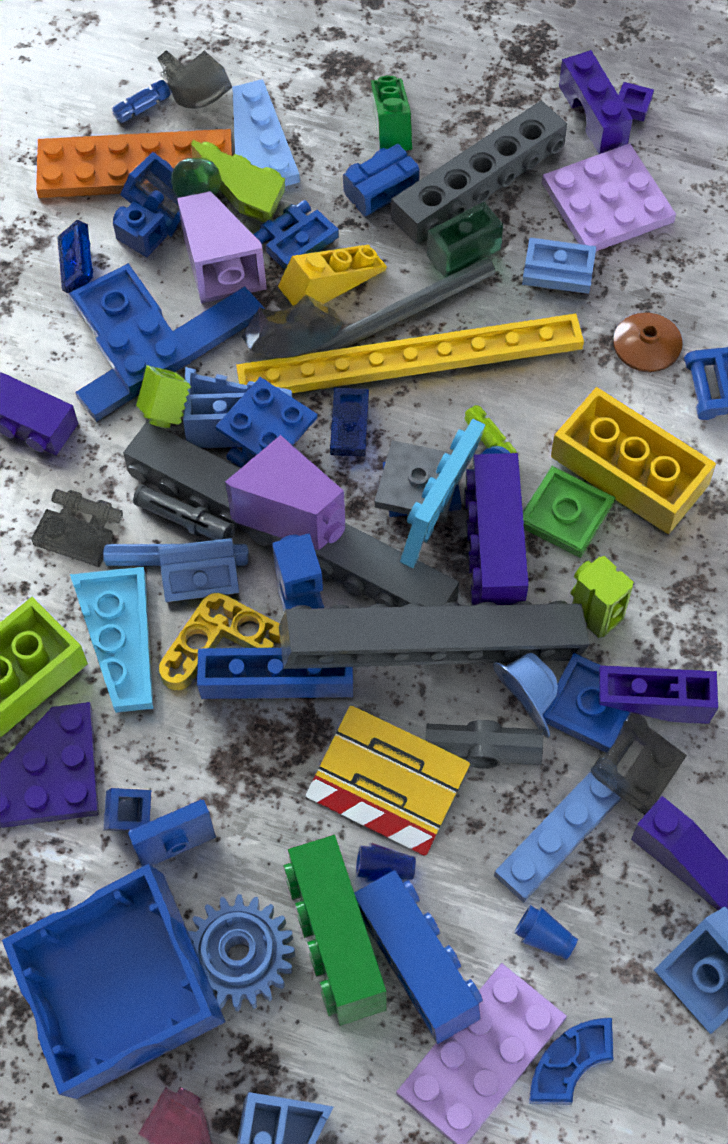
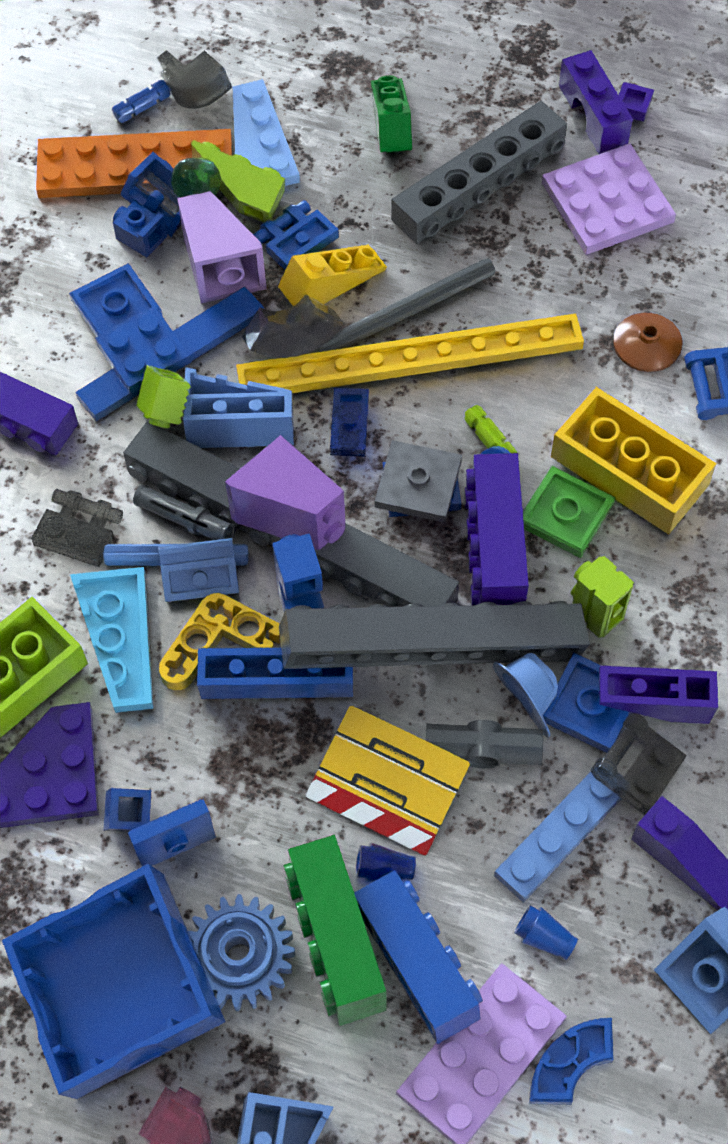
clear blue plate [57,220,93,293] -> none
blue plate [215,377,318,468] -> none
blue brick [343,144,420,217] -> none
medium azure wing [400,419,485,568] -> none
clear green brick [427,202,503,278] -> none
medium blue plate [522,238,596,294] -> none

